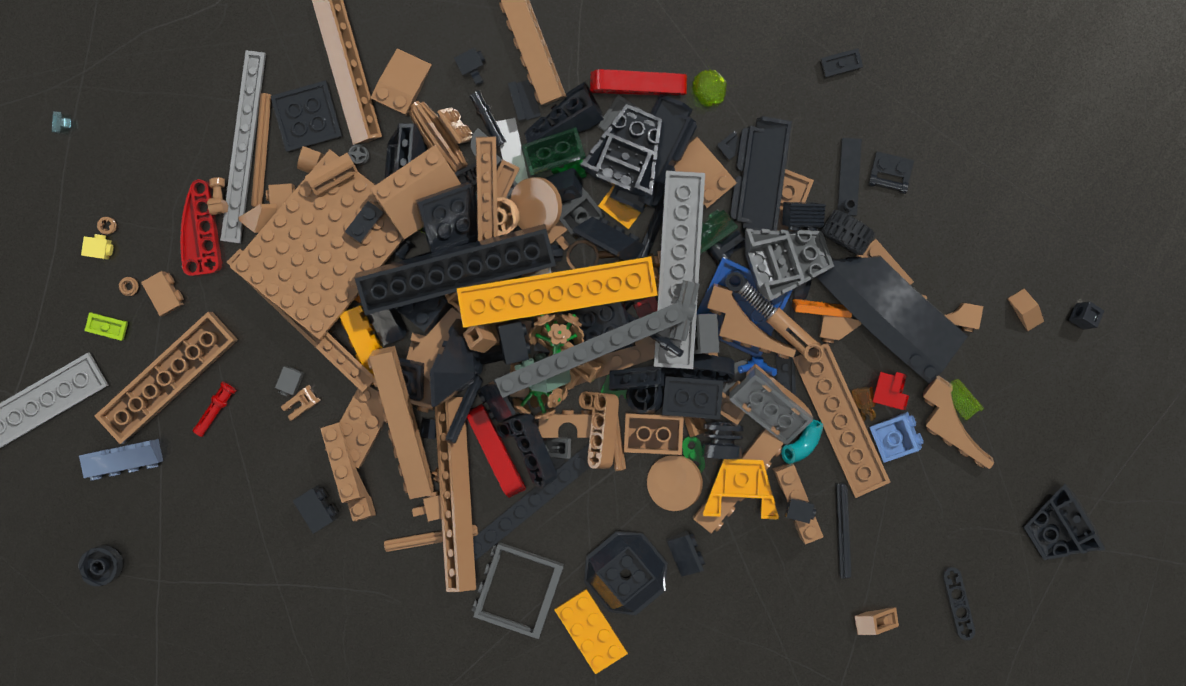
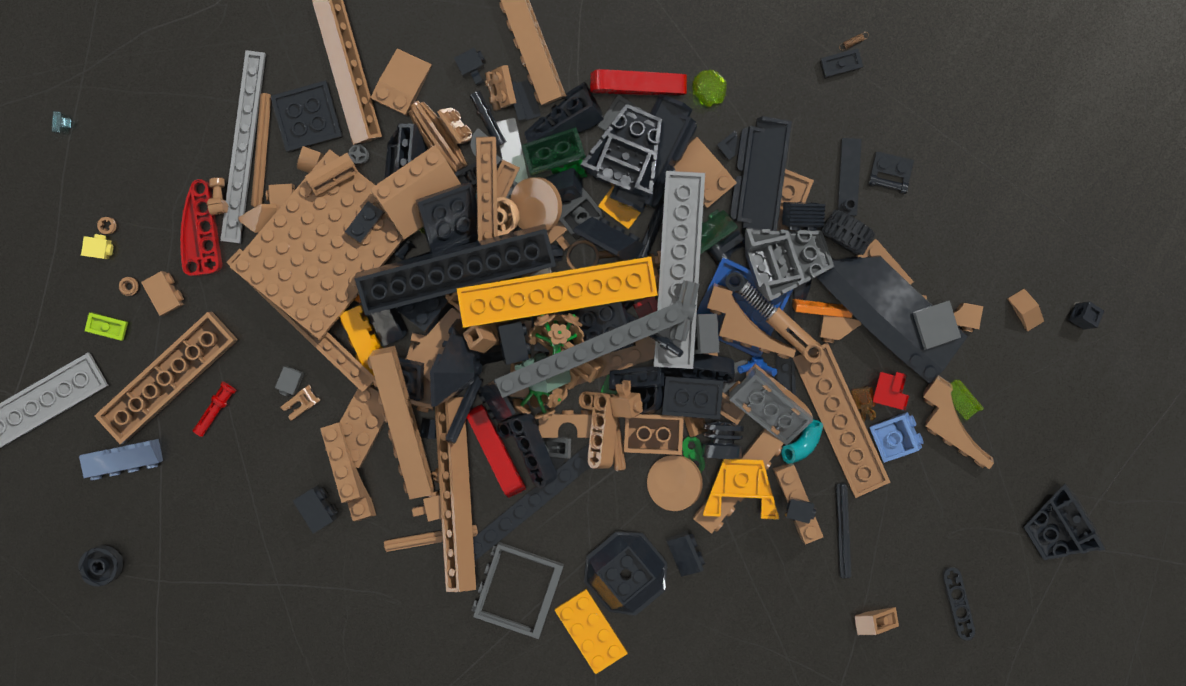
none -> medium nougat plate [485,65,516,111]
none -> medium nougat brick [610,380,643,418]
none -> medium nougat piece [839,32,869,50]
none -> dark grey tile [913,300,961,349]

